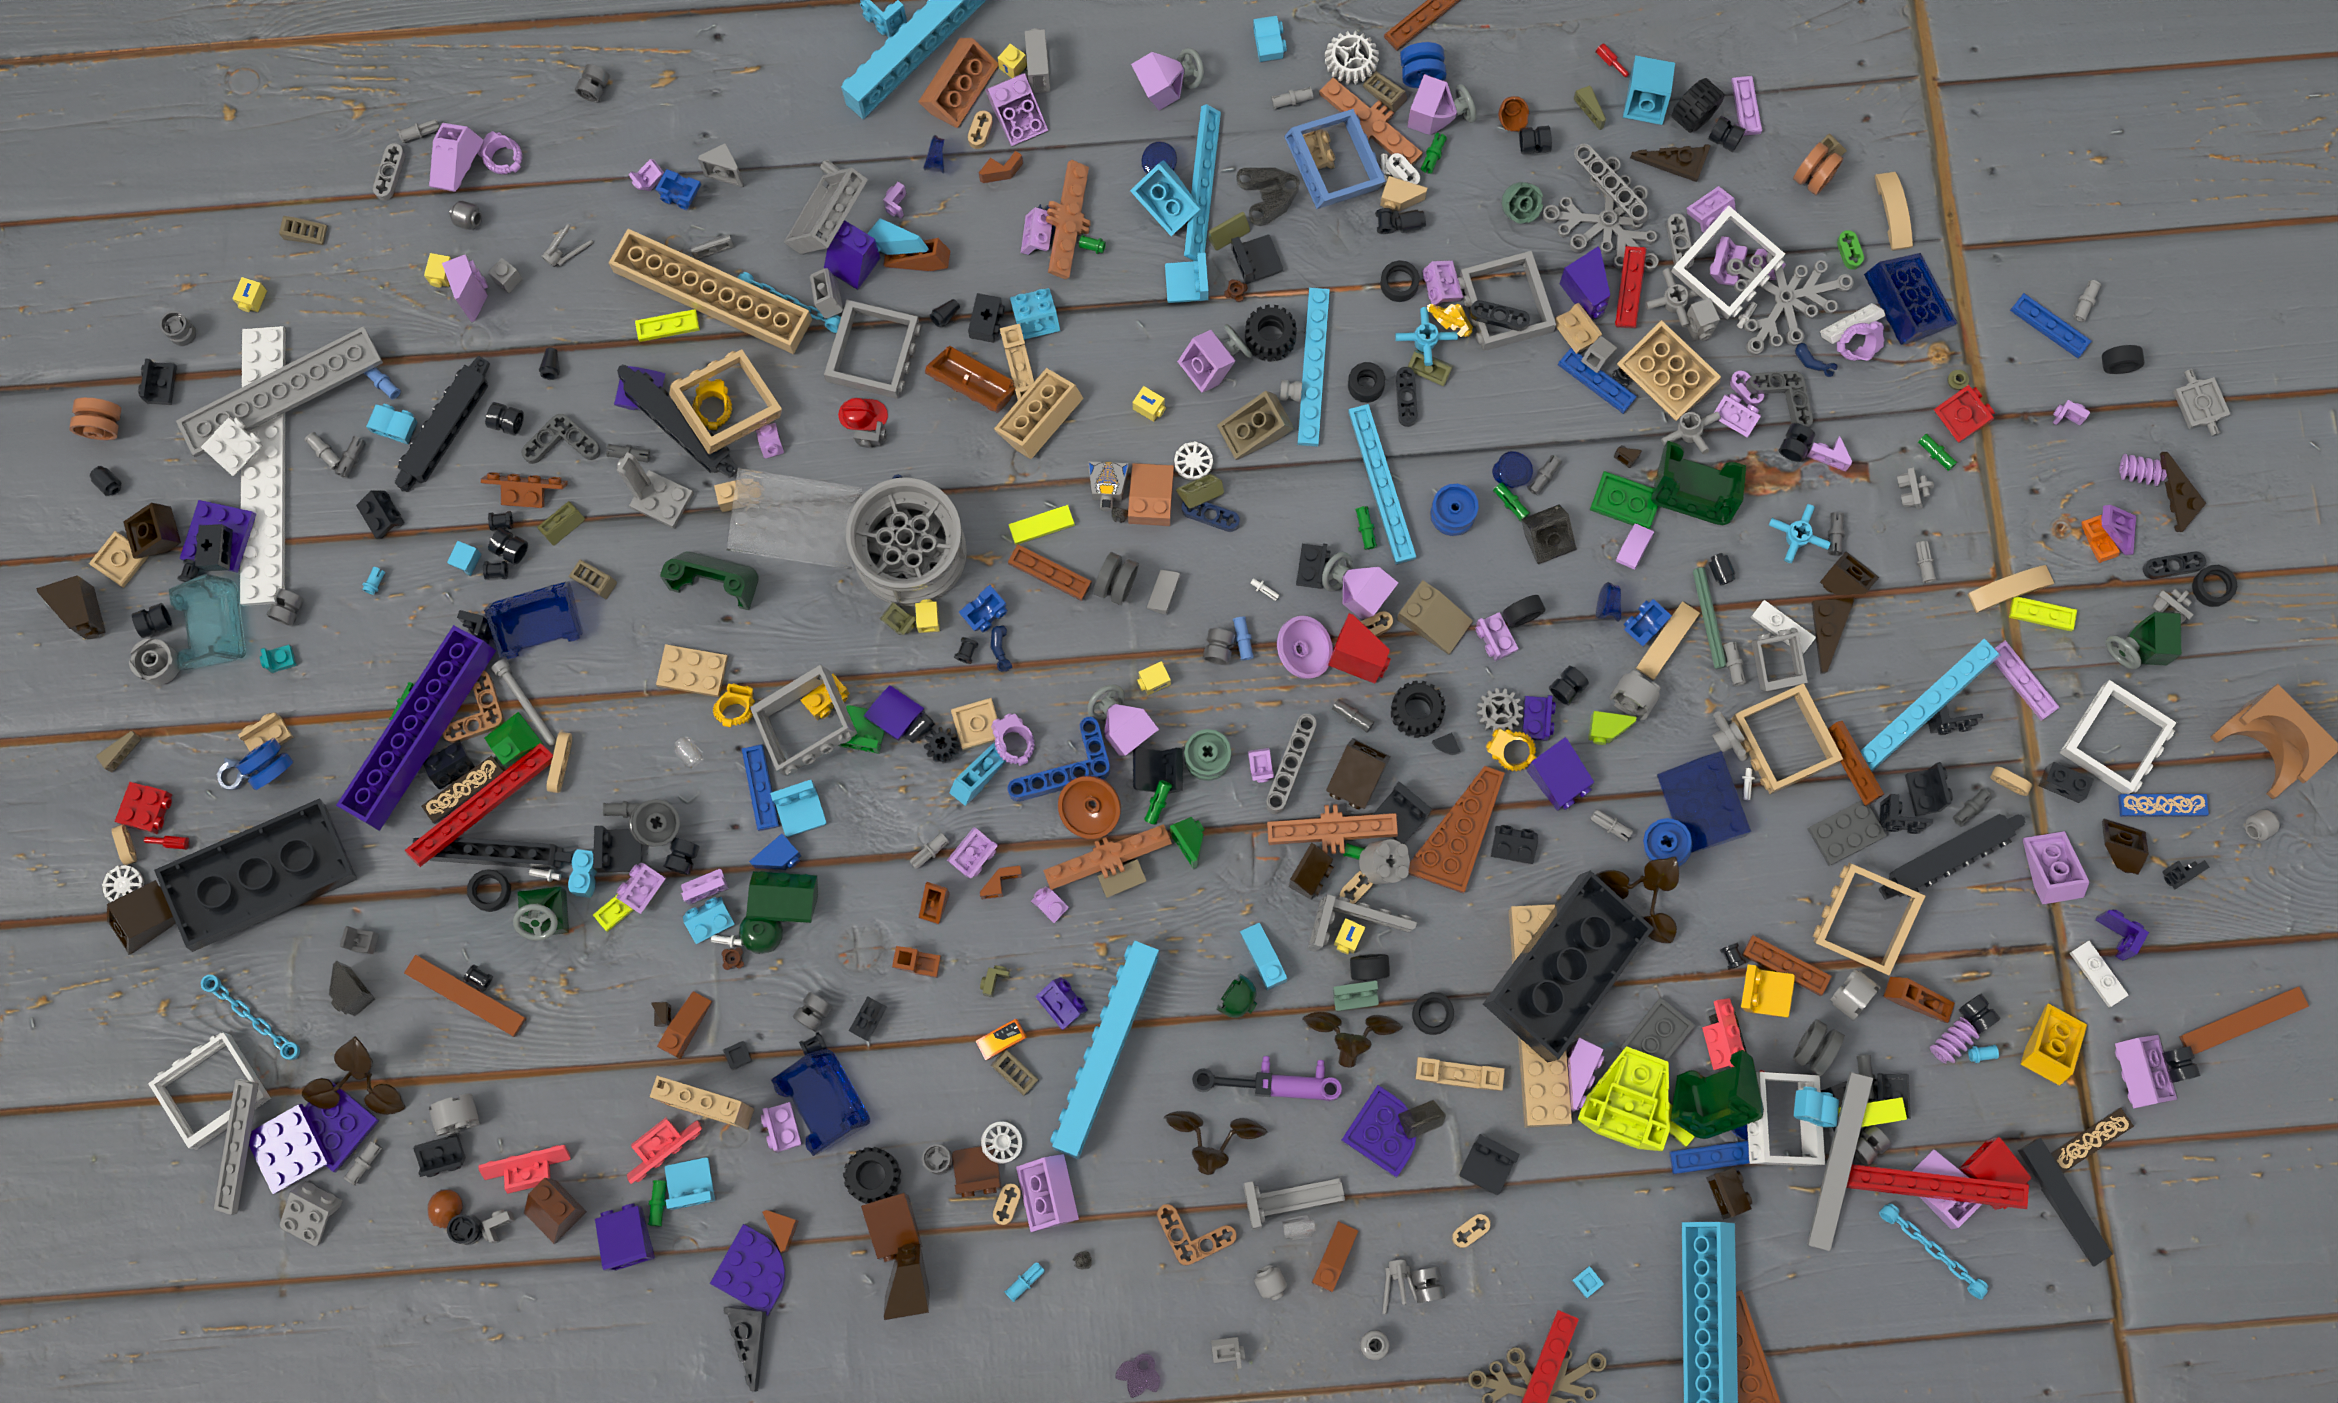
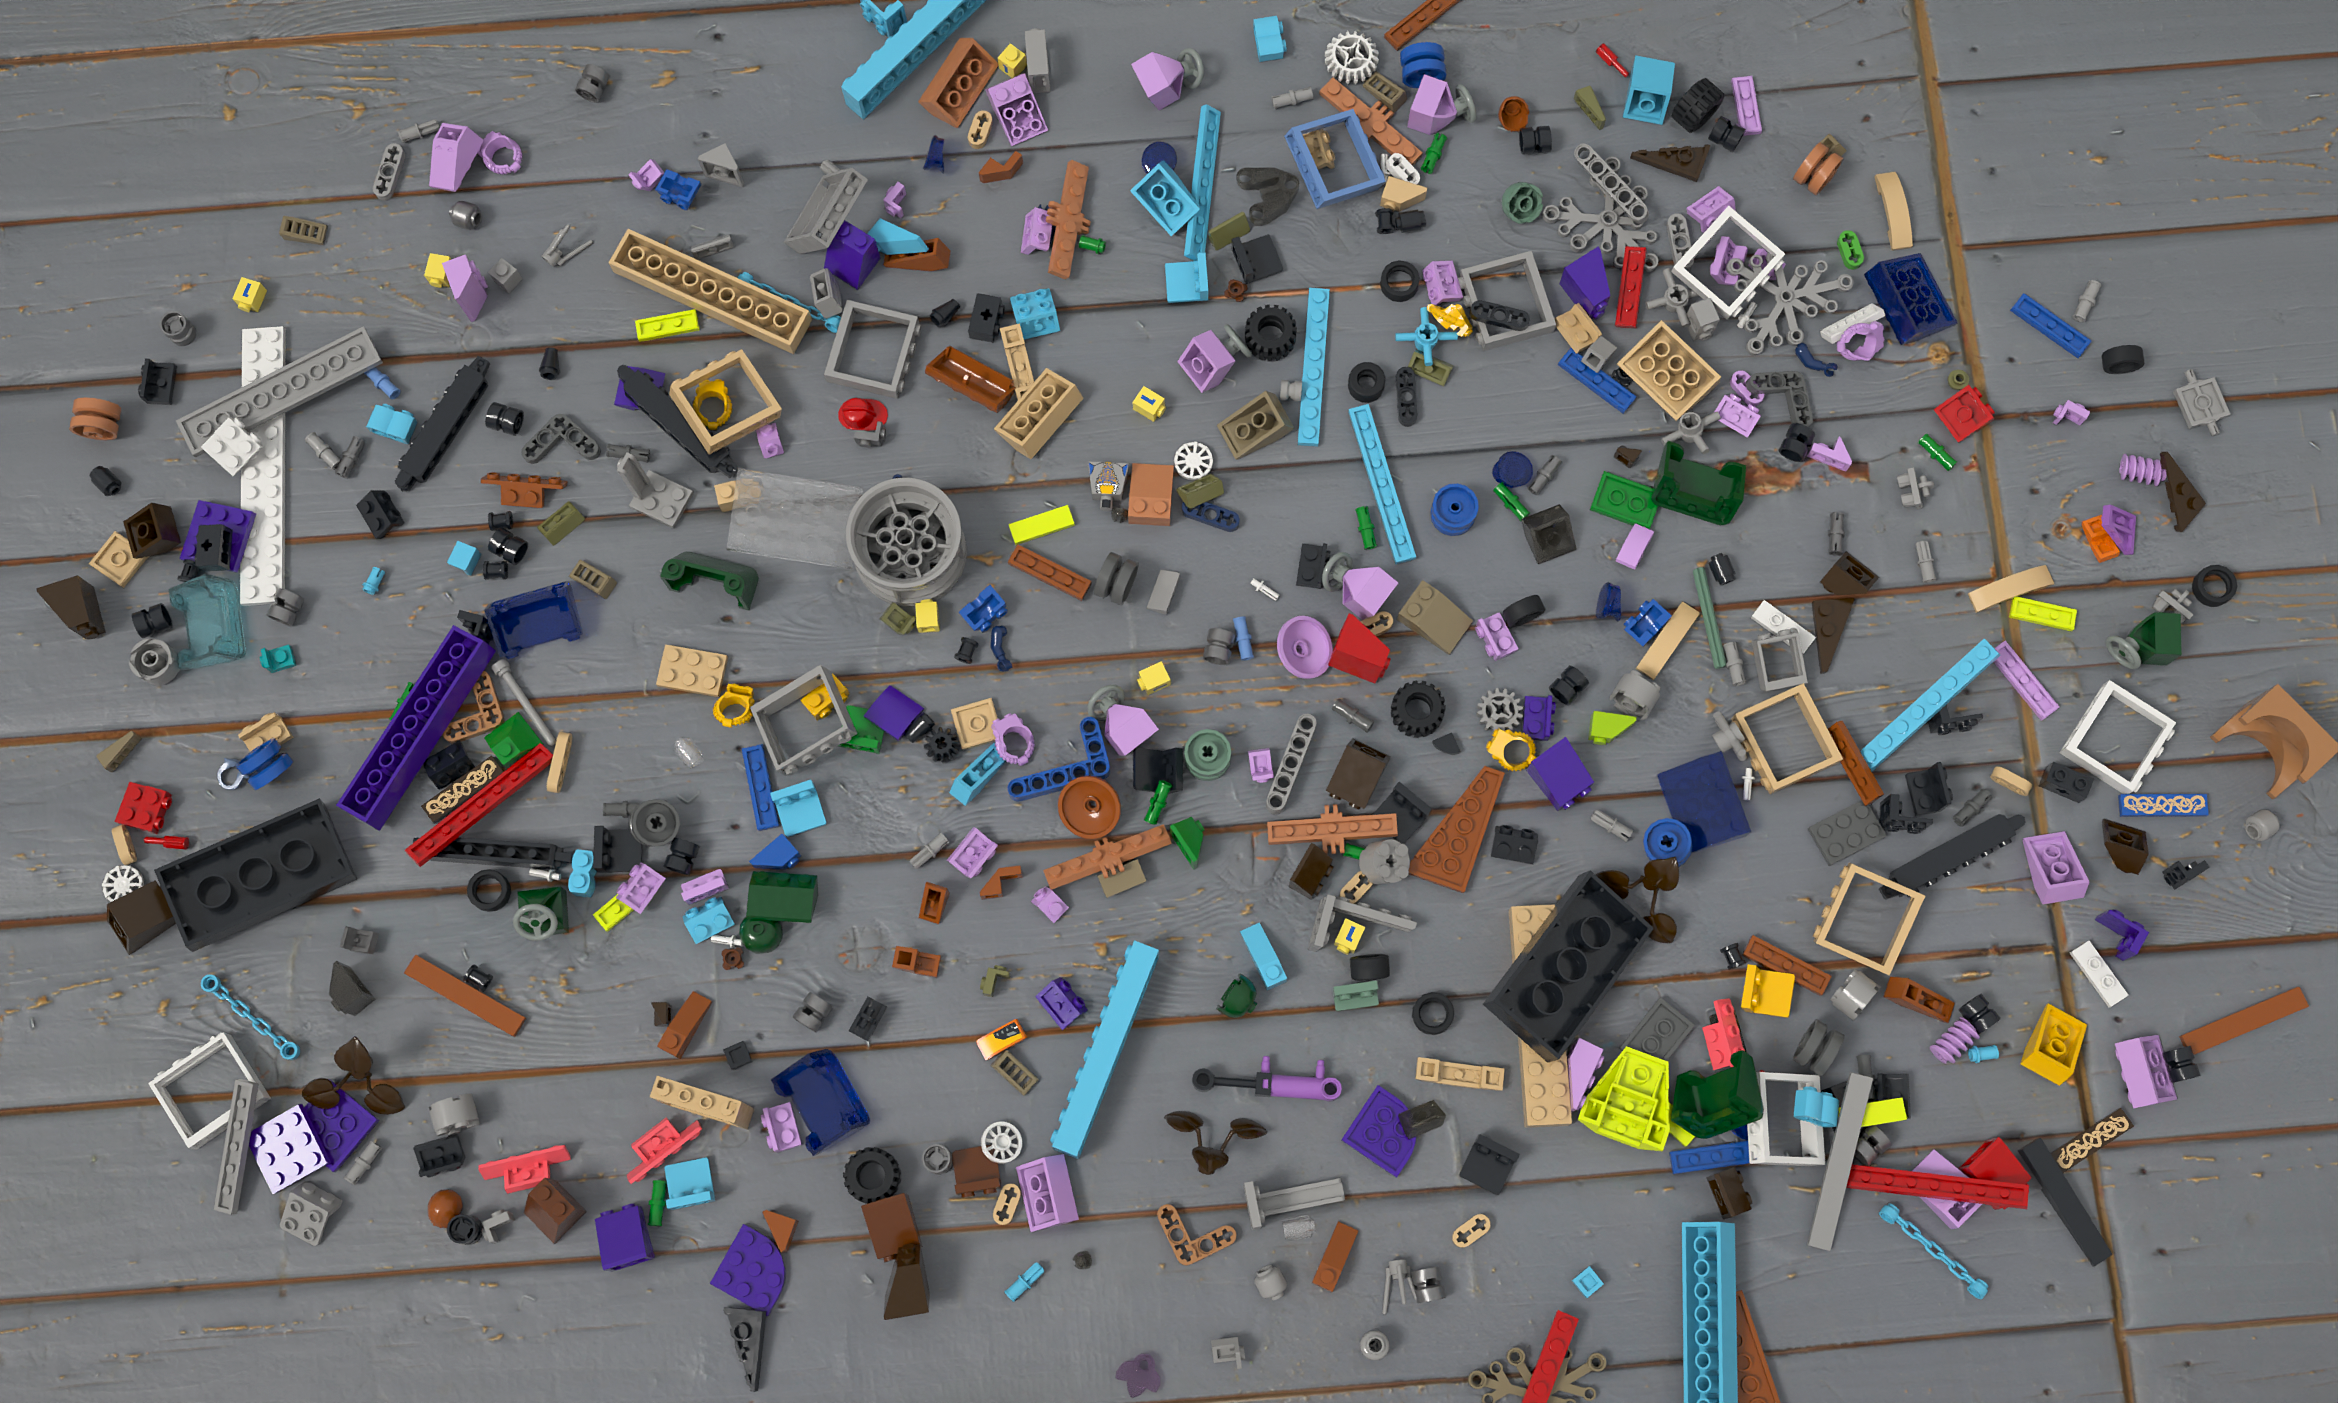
black bush [799,1032,827,1059] -> none
dark brown plant [1302,1012,1403,1068] -> none
medium azure bar [1769,504,1831,563] -> none
black beam [2143,551,2206,579] -> none

